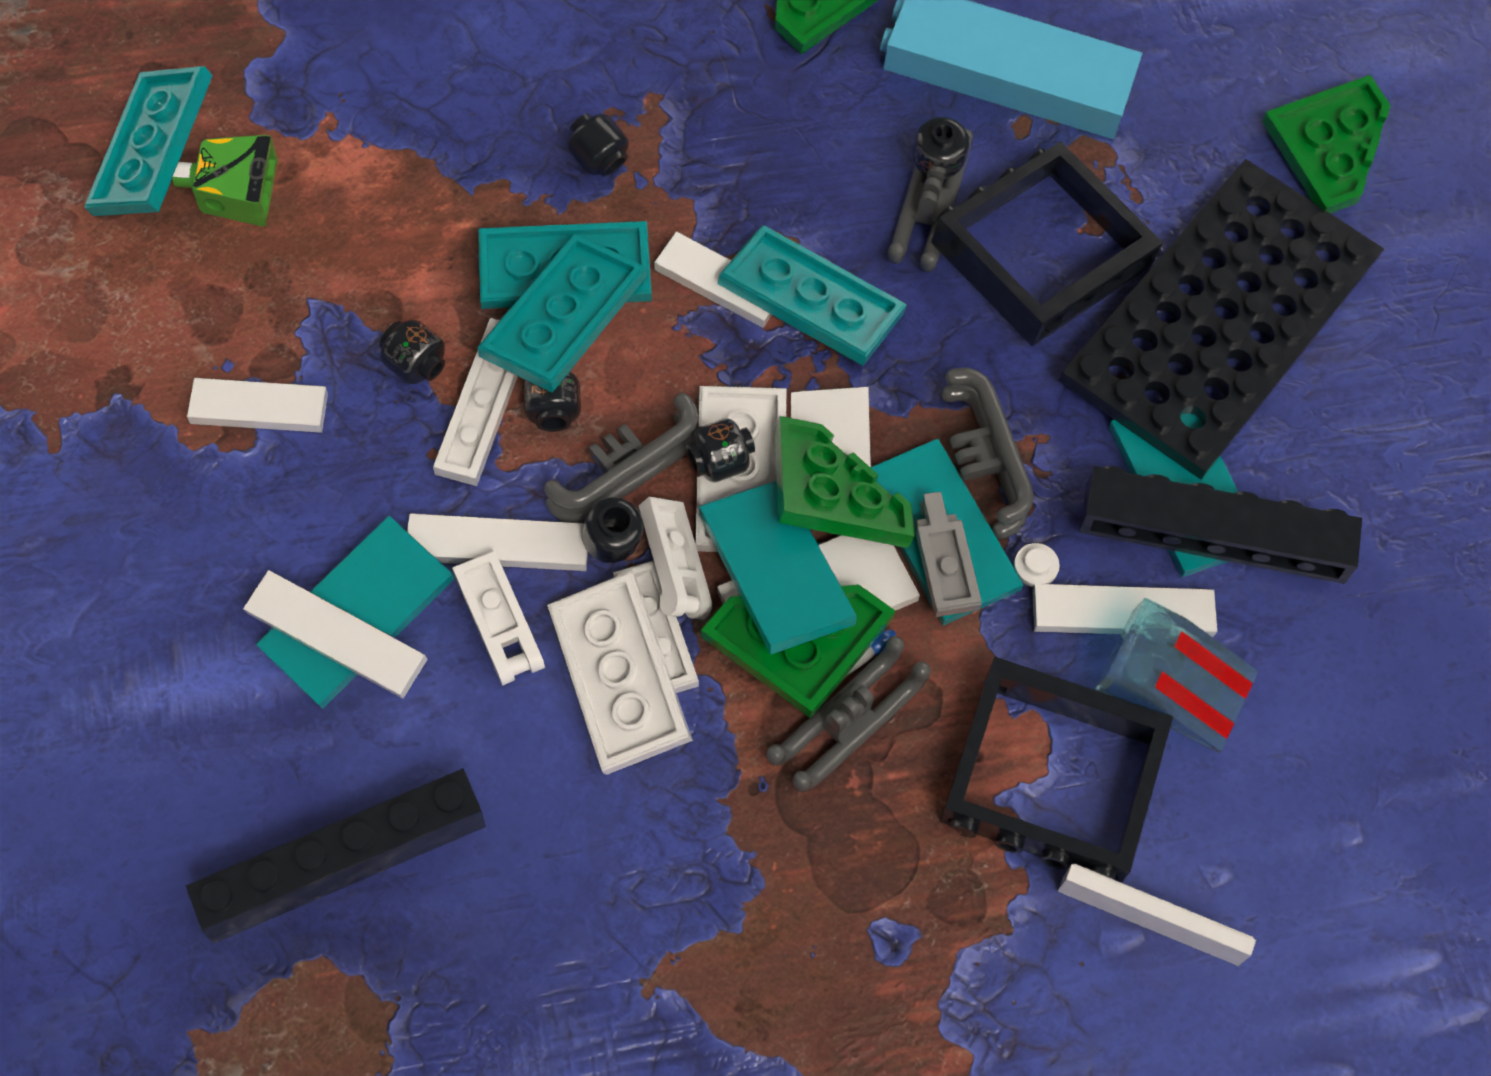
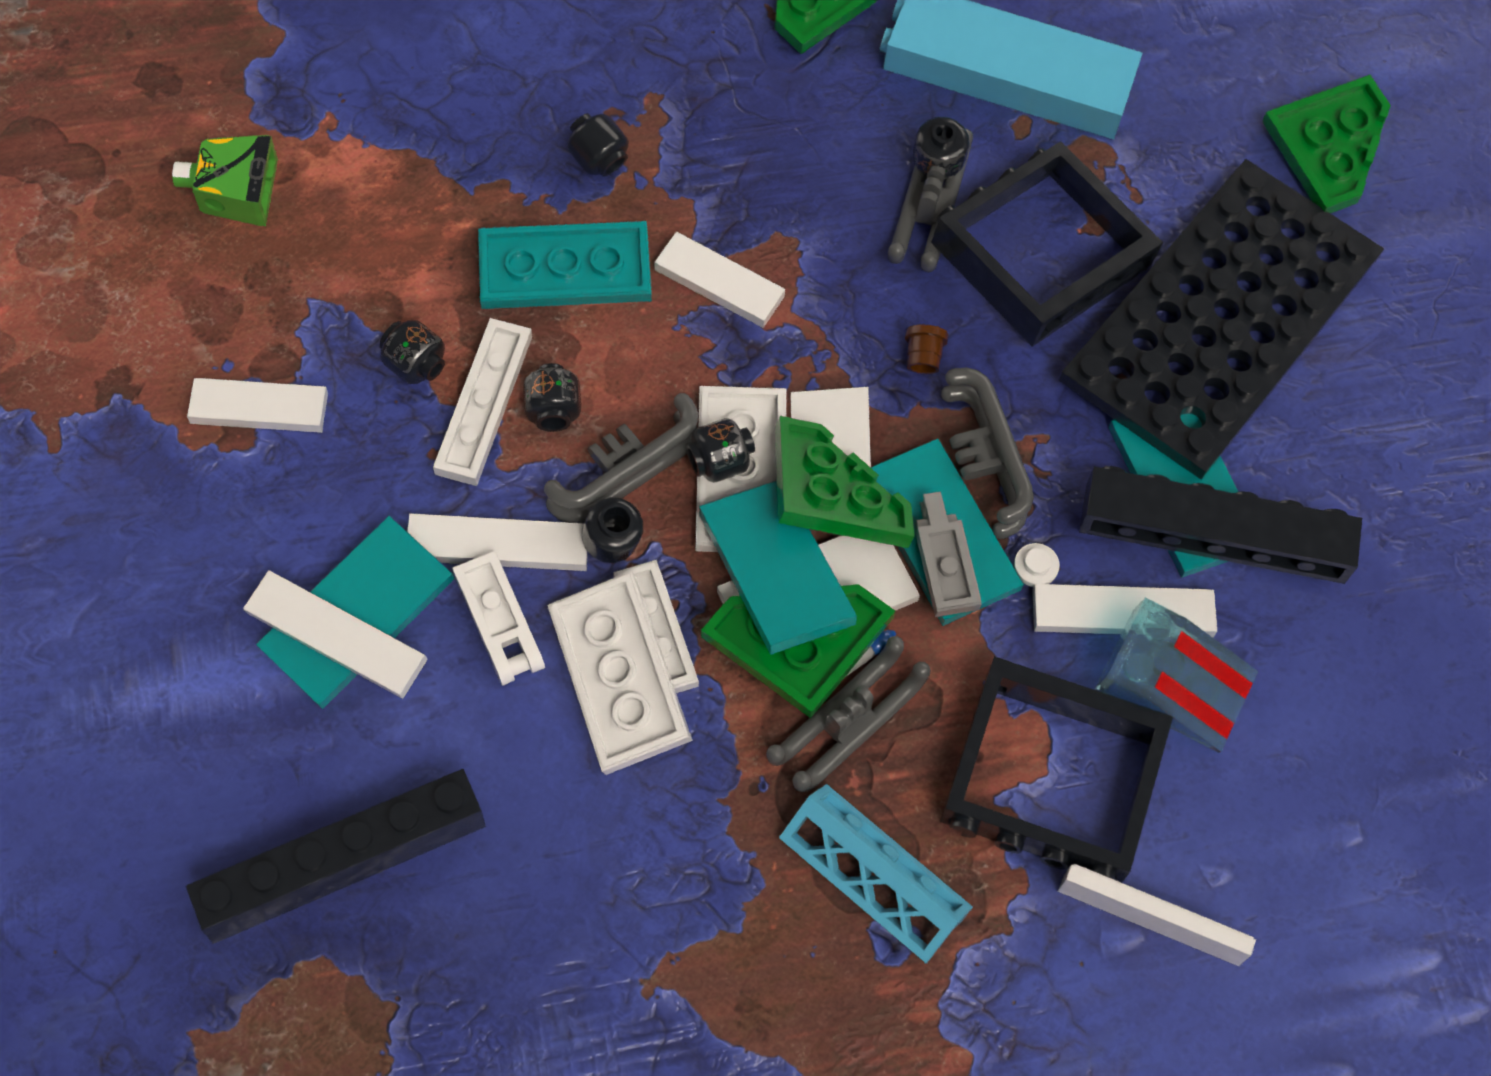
teal tile [84,66,213,216] -> none
teal tile [477,233,647,393] -> none
white plate [639,497,712,620] -> none
teal tile [718,225,907,366] -> none
none -> medium azure fence [779,784,973,963]
none -> reddish brown piece [905,324,948,374]

